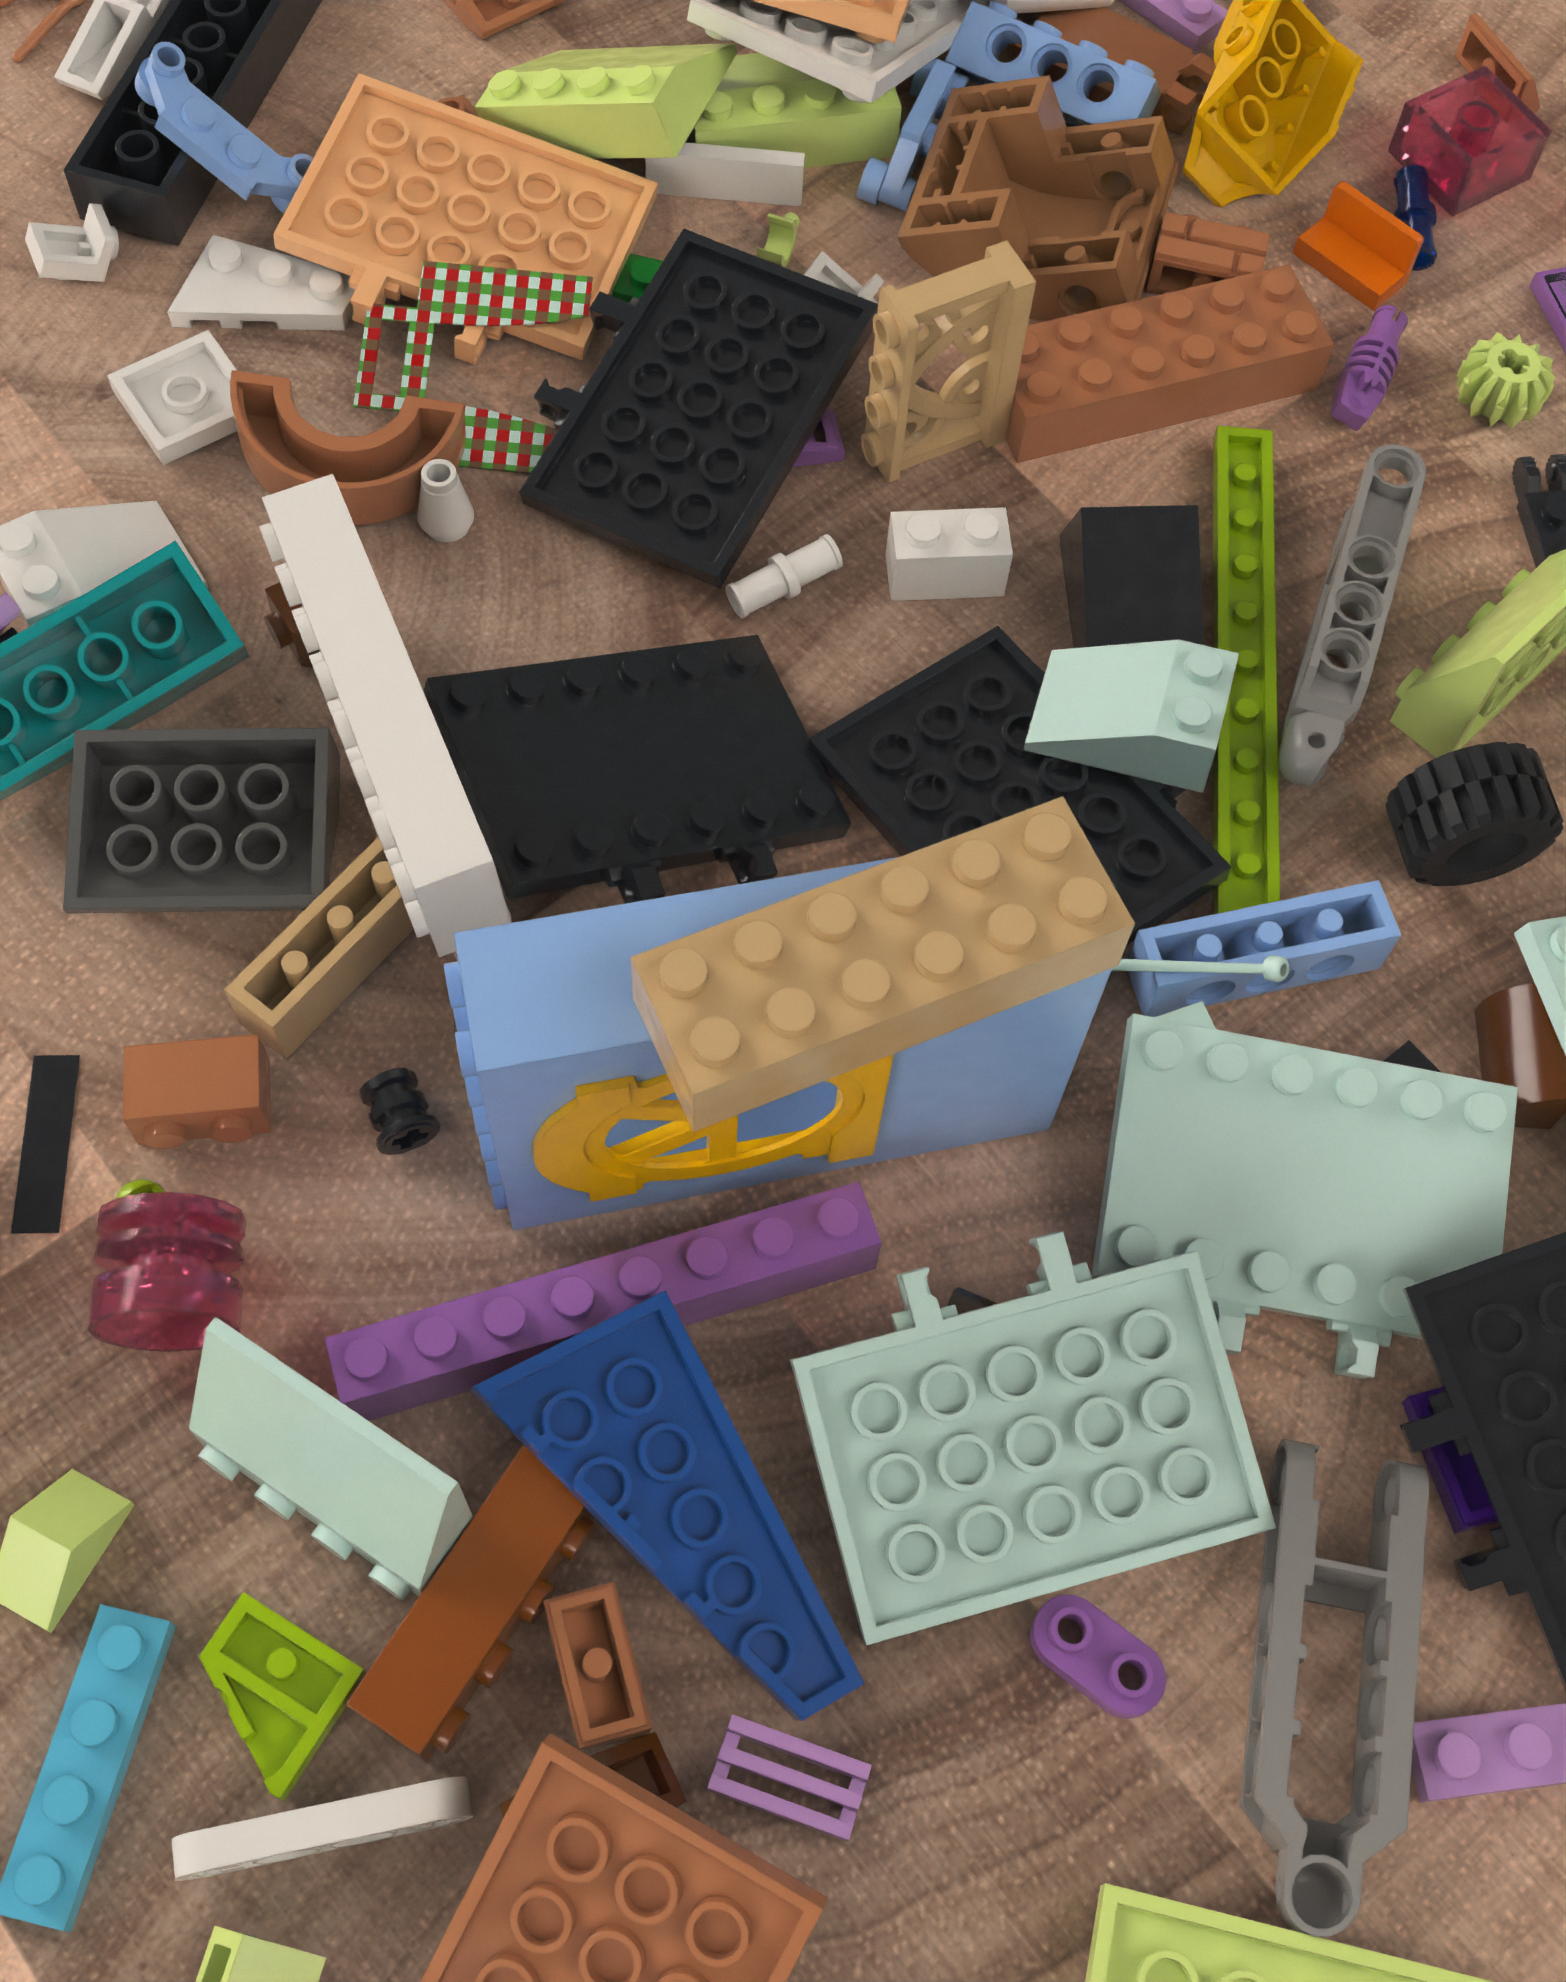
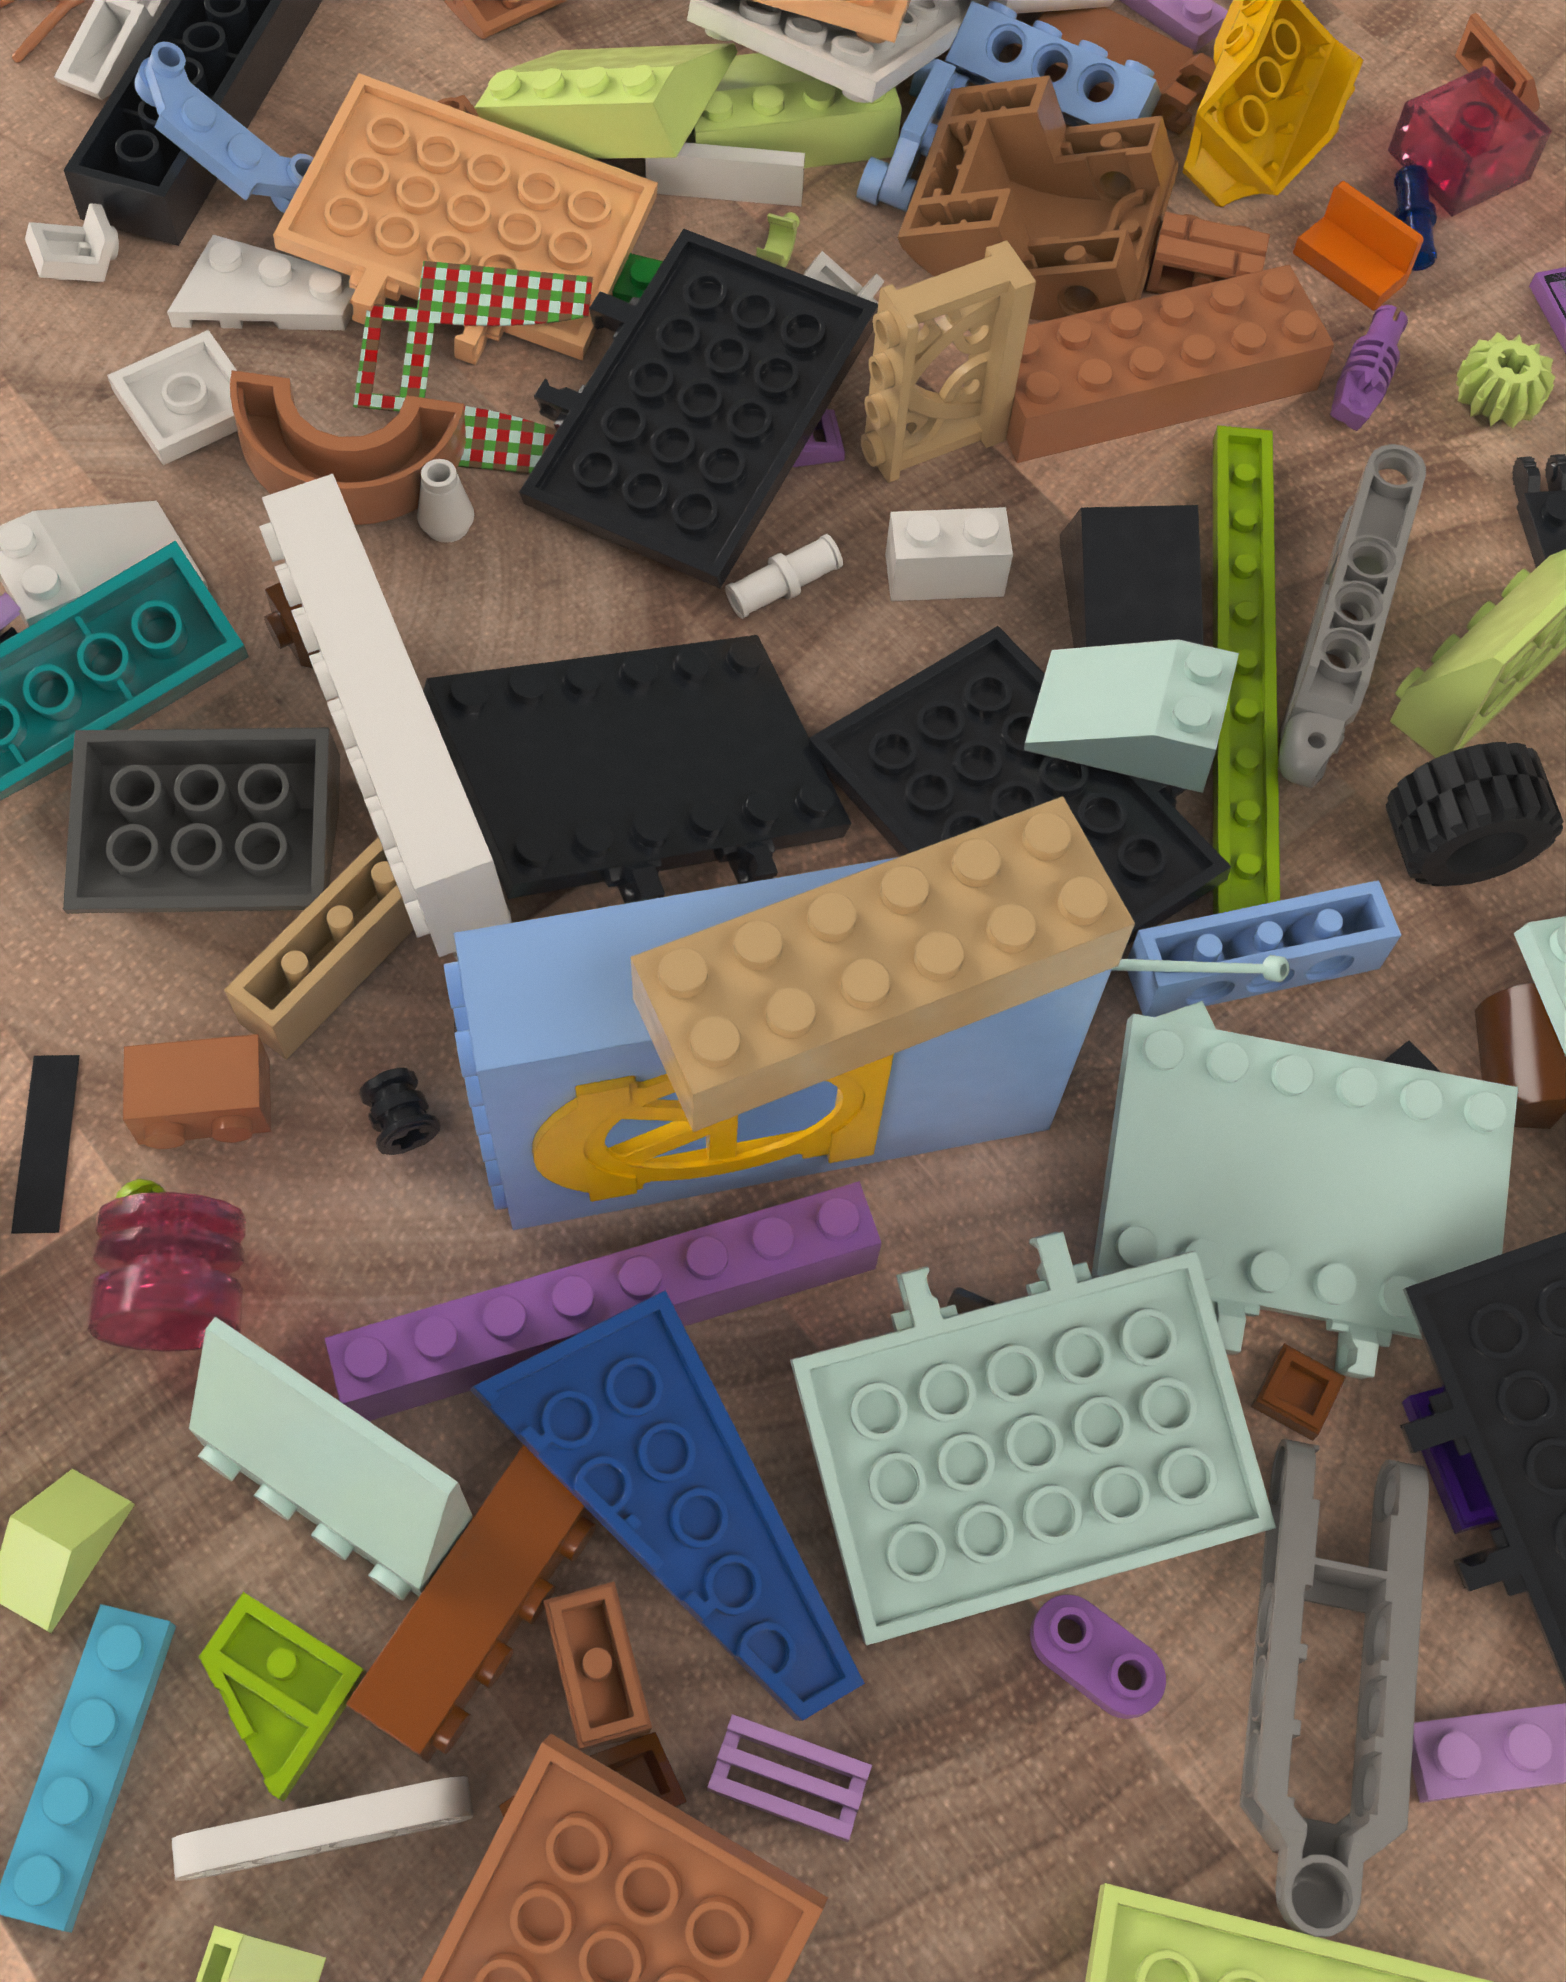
none -> dark orange tile [1251,1343,1346,1441]

